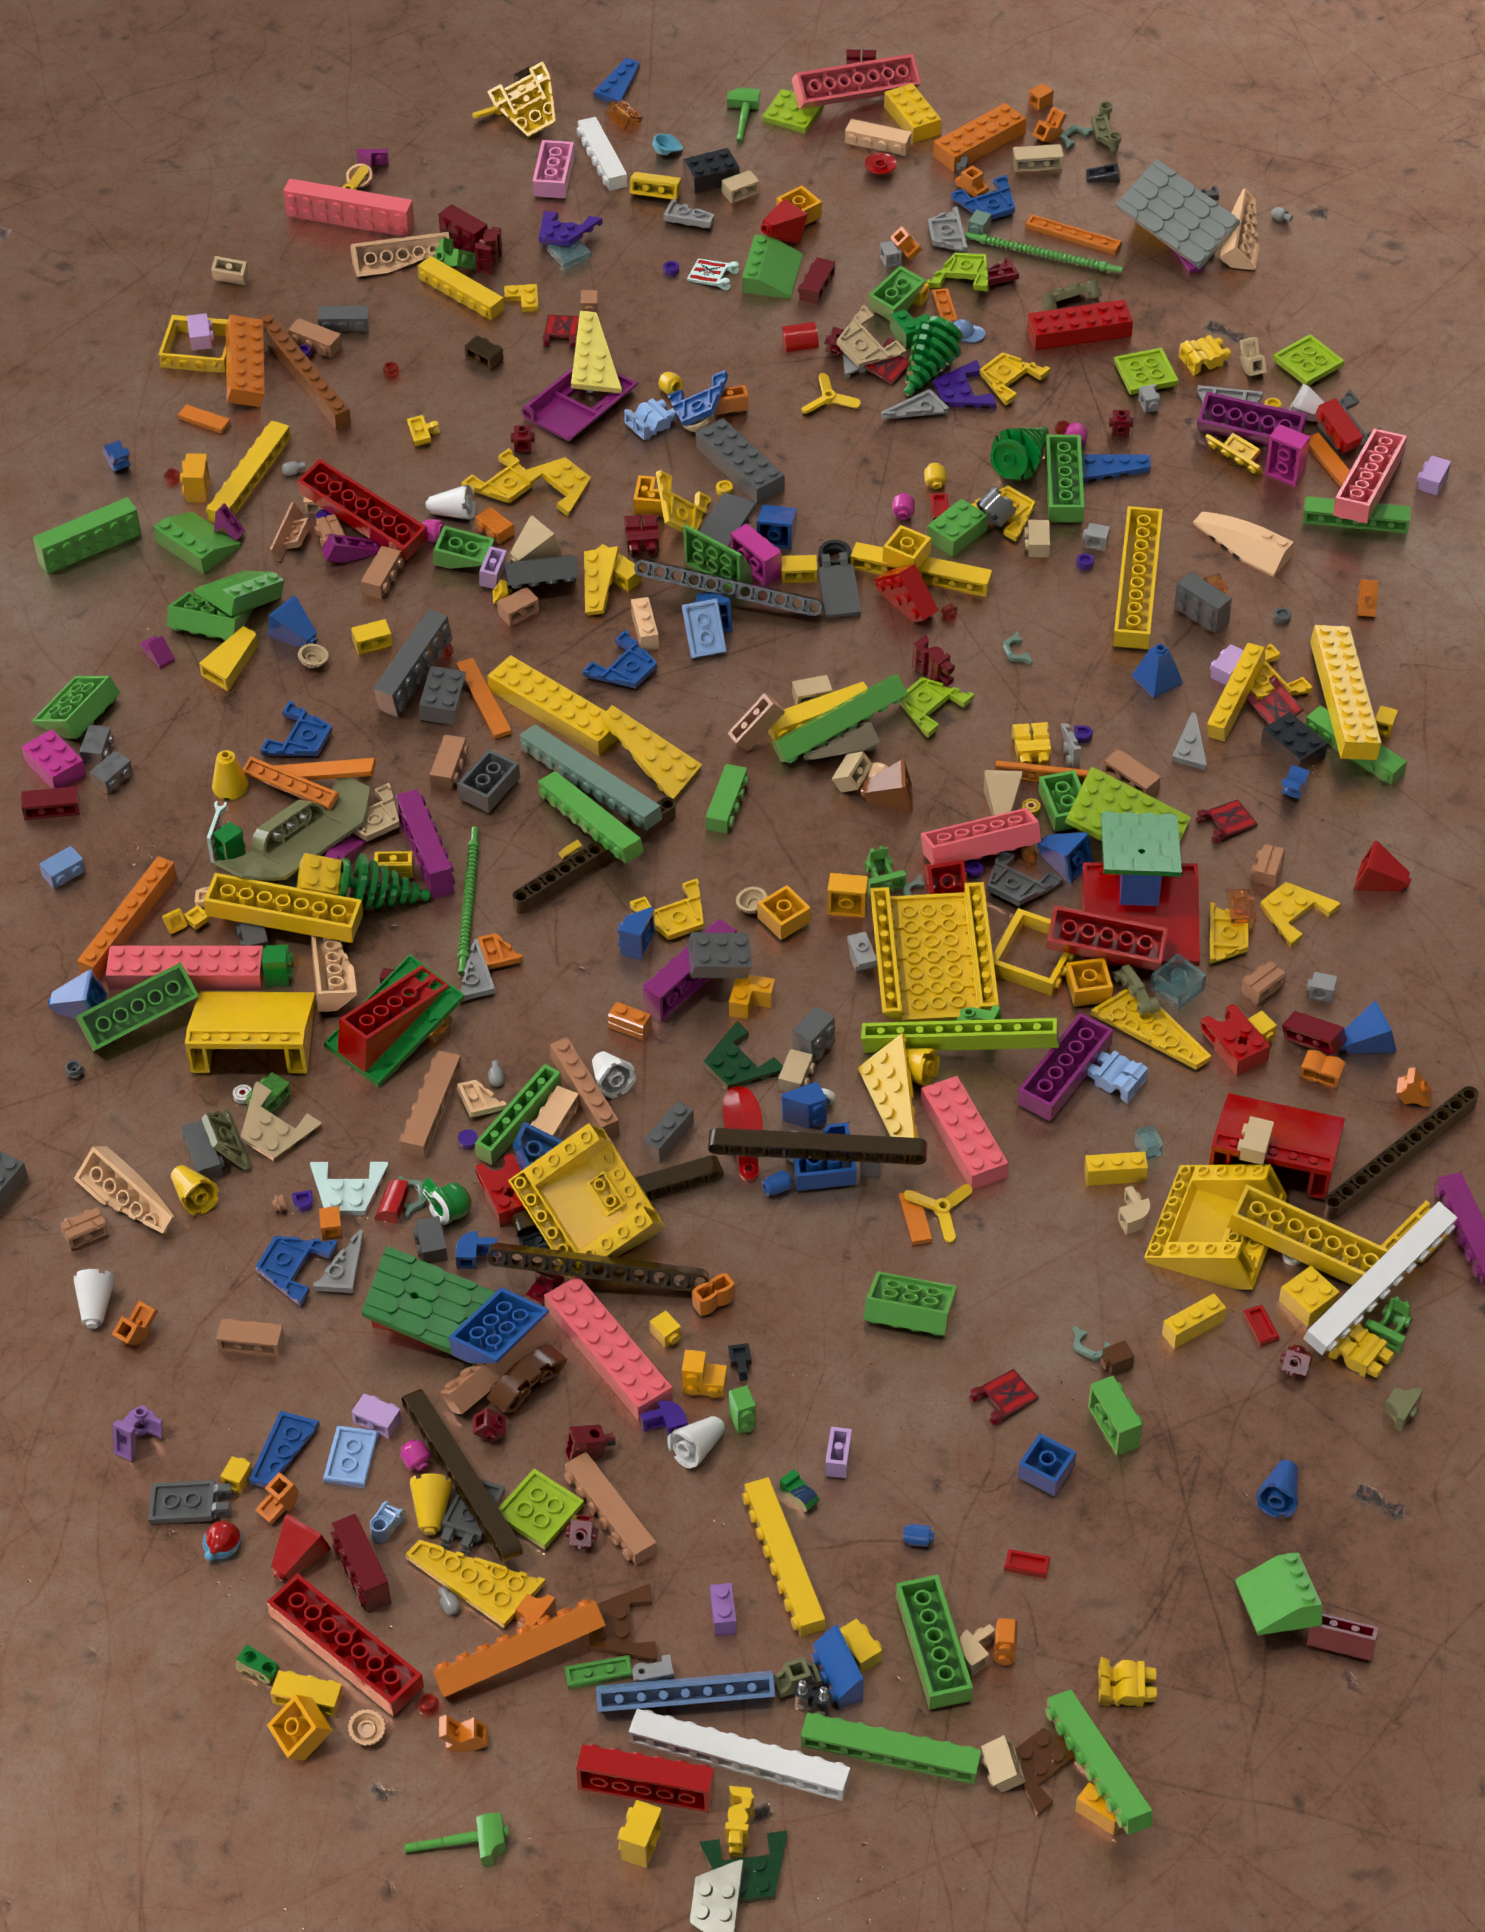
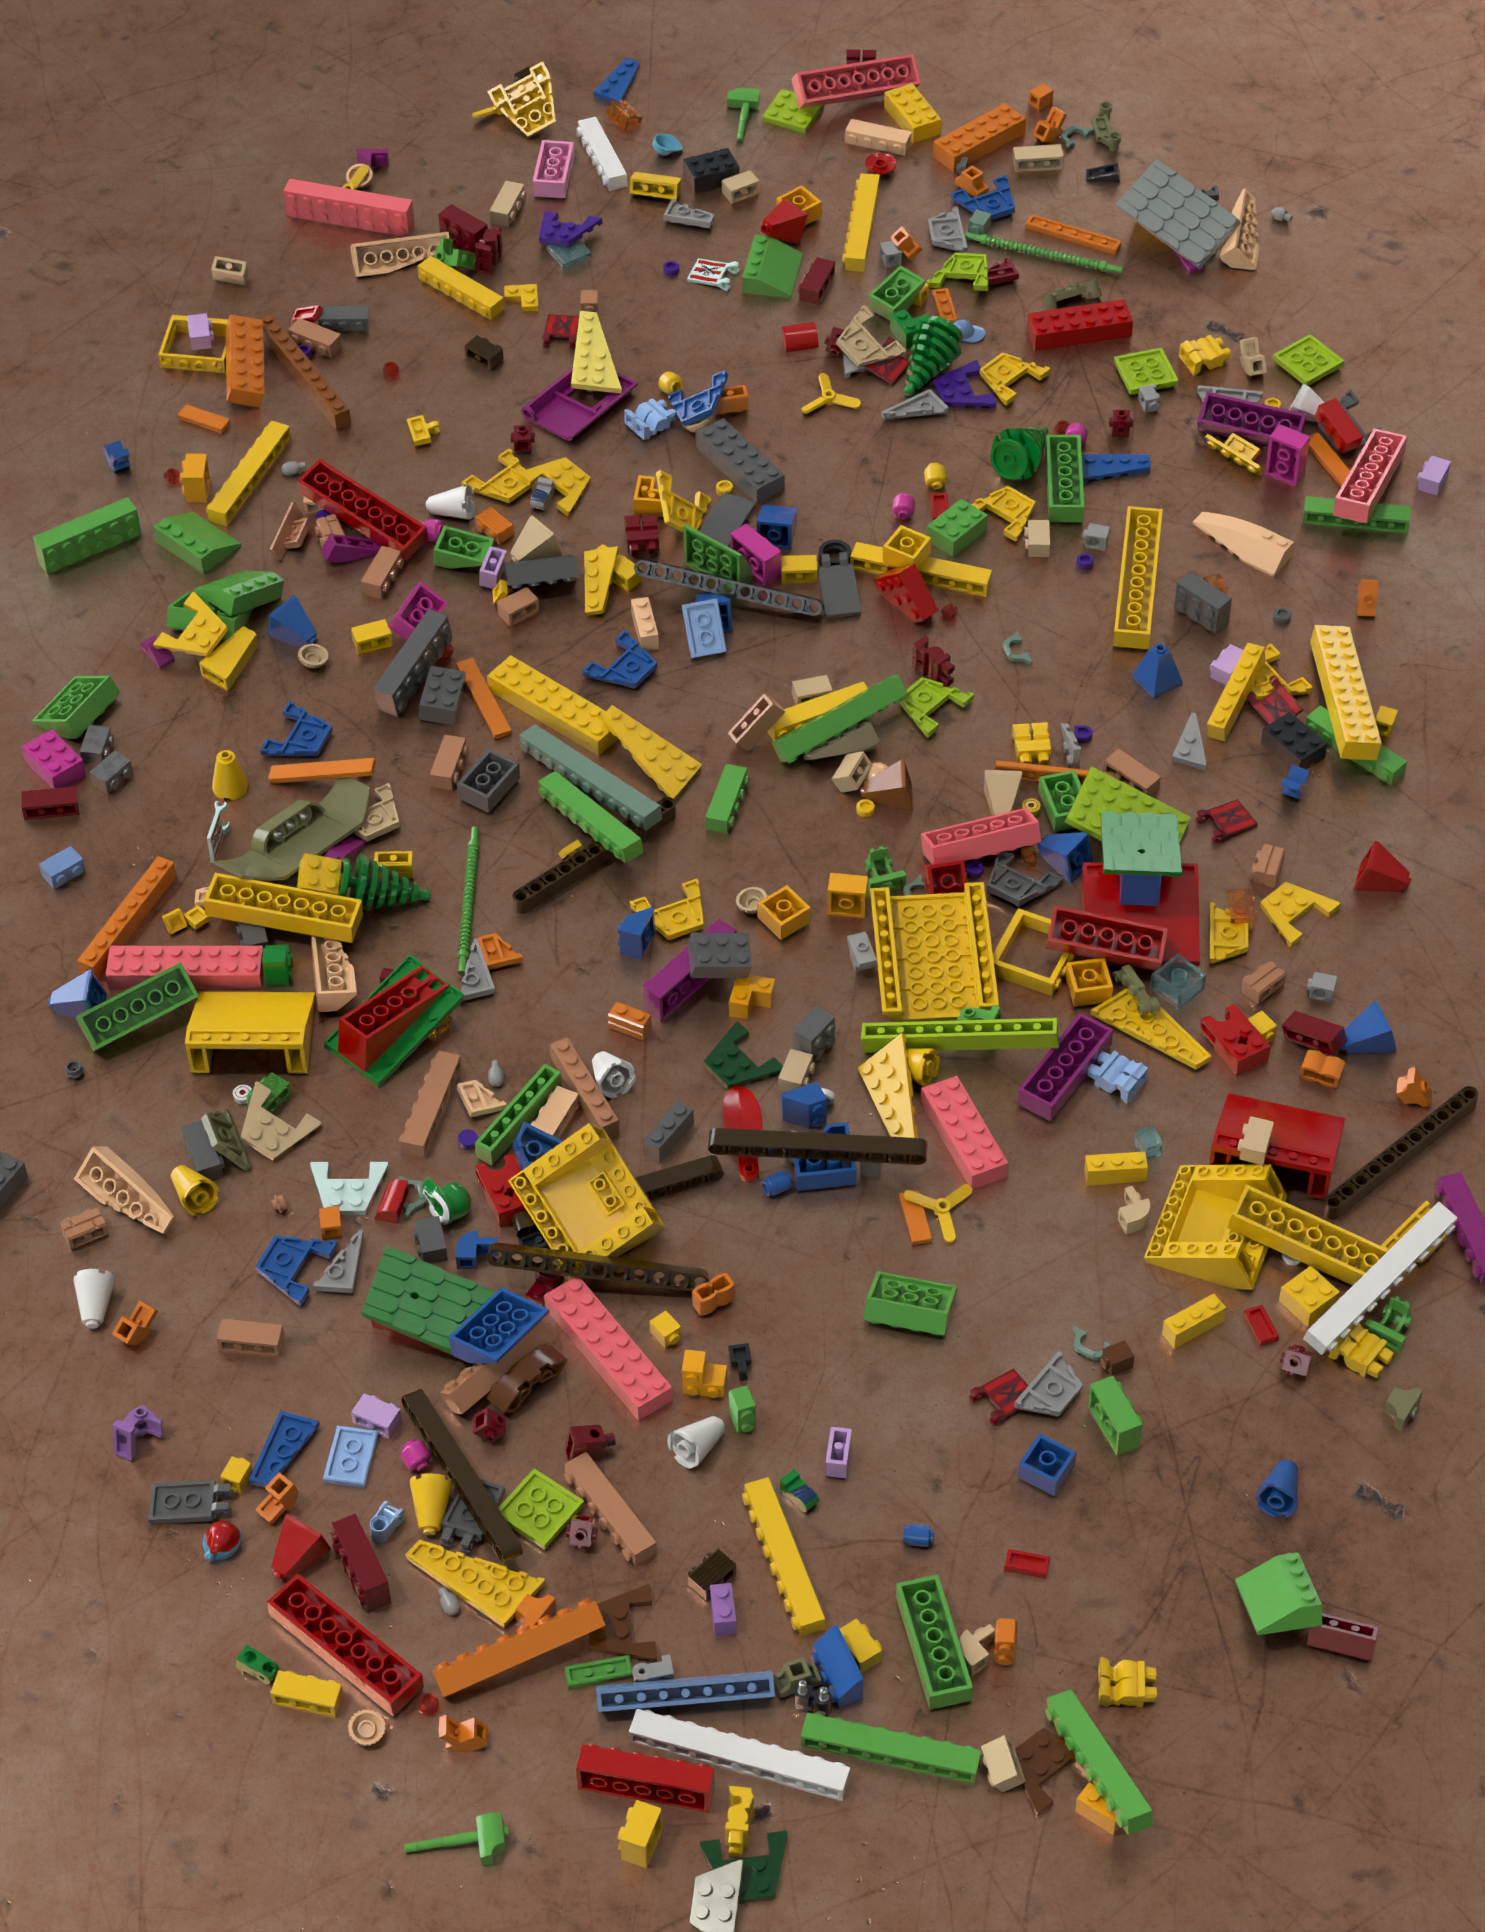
green brick [213,822,246,860] -> none
magenta slope [214,503,245,541] -> none
orange tile [243,756,340,811] -> none
light orange brick [267,1694,333,1761] -> none
dark purple tile [292,1190,314,1212] -> none
magenta brick [396,789,455,899] -> none
dark purple brick [640,1401,688,1437] -> none
dark grey brick [976,486,1017,528] -> none
none -> yellow wing [153,592,228,657]
none -> red tile [290,305,323,324]
none -> dark pink brick [387,582,449,641]
none -> tan brick [489,181,526,227]
none -> light grey leg [530,477,554,510]
none -> dark brown brick [687,1549,736,1601]
none -> yellow brick [842,173,880,272]
none -> yellow tile [856,799,875,817]
none -> light grey wing [1014,1351,1083,1417]

